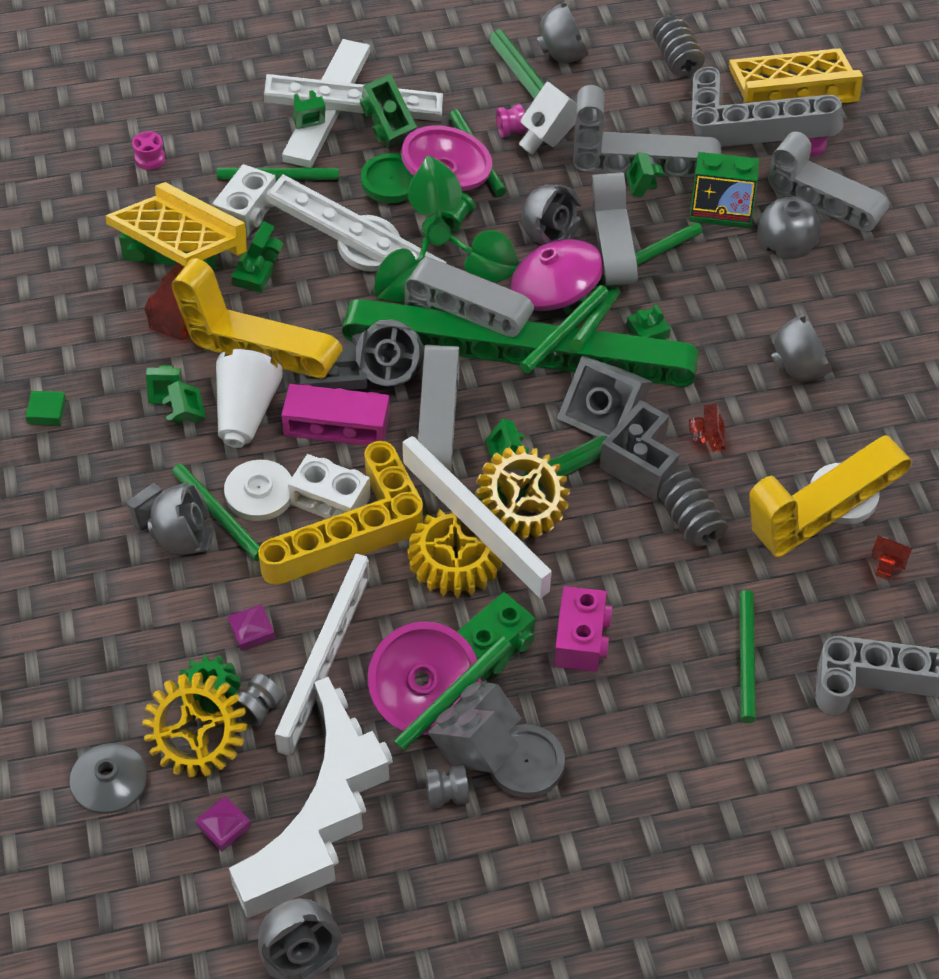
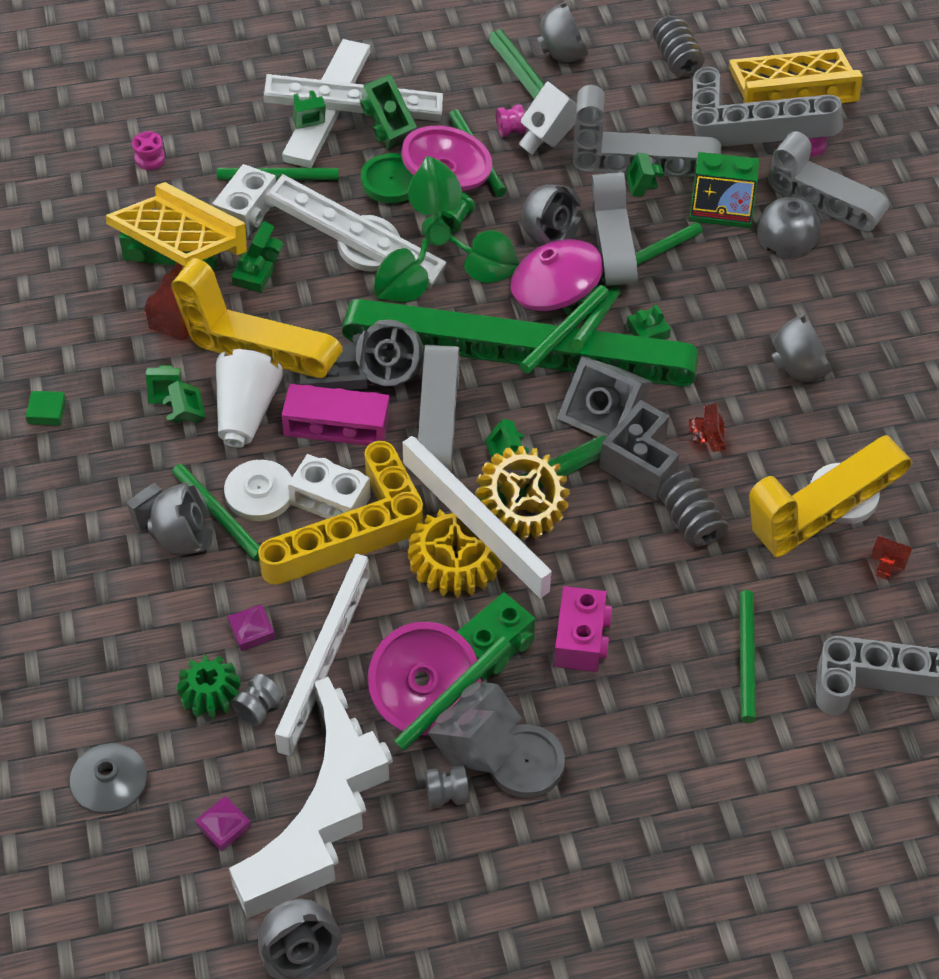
yellow gear [142,672,247,777] -> none
light grey beam [405,258,534,337] -> none

